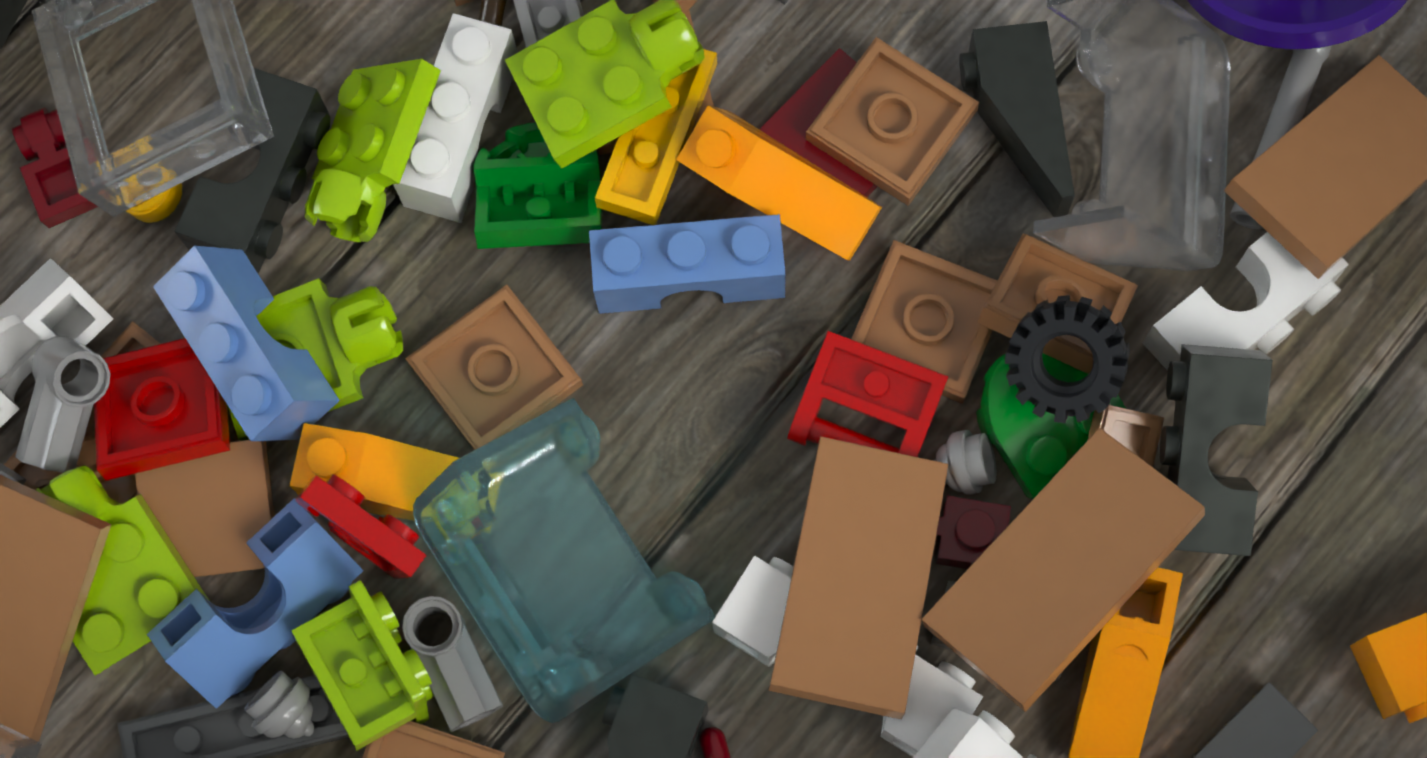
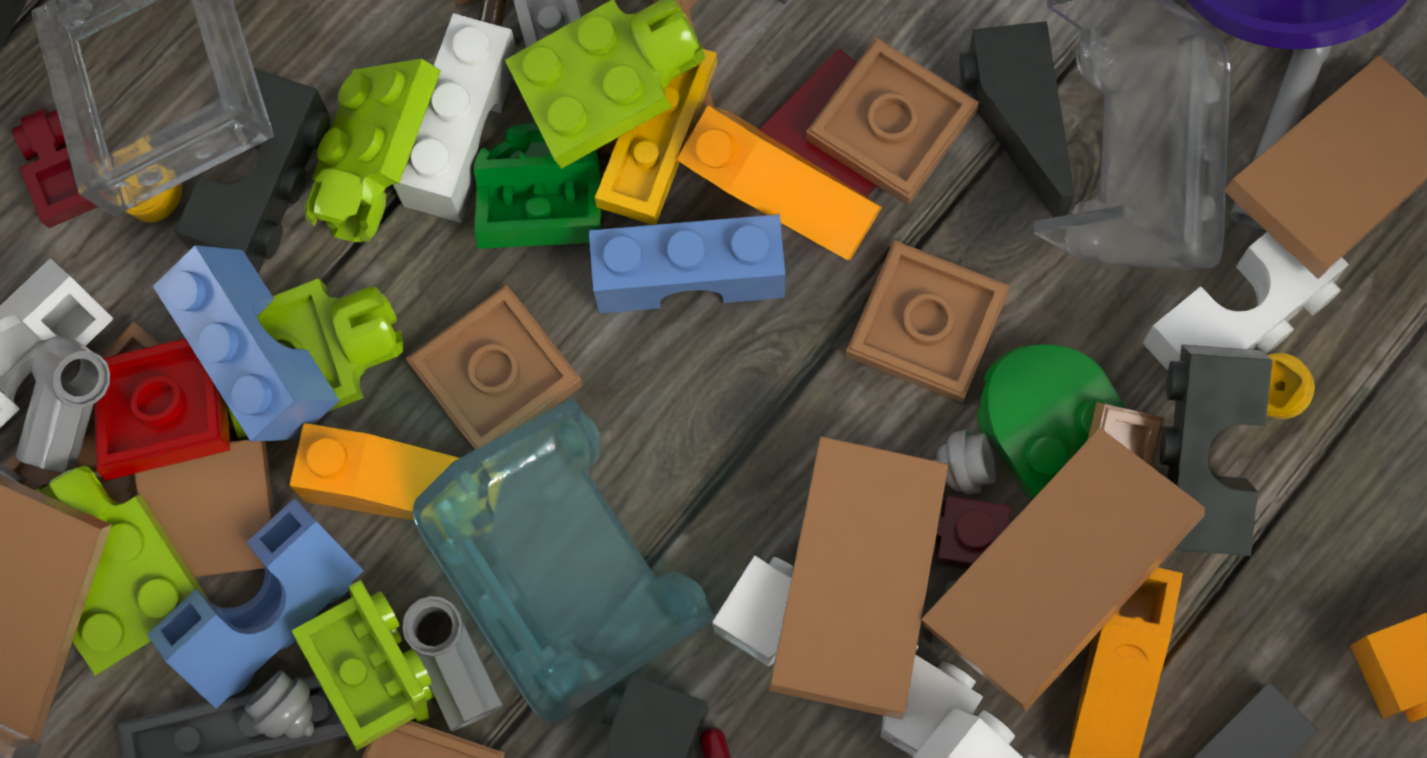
red plate [295,474,427,579] -> none
red plate [787,331,949,457] -> none
medium nougat tile [977,233,1138,374] -> none
black tyre [1005,295,1130,423] -> none
none -> yellow tile [1266,353,1315,419]

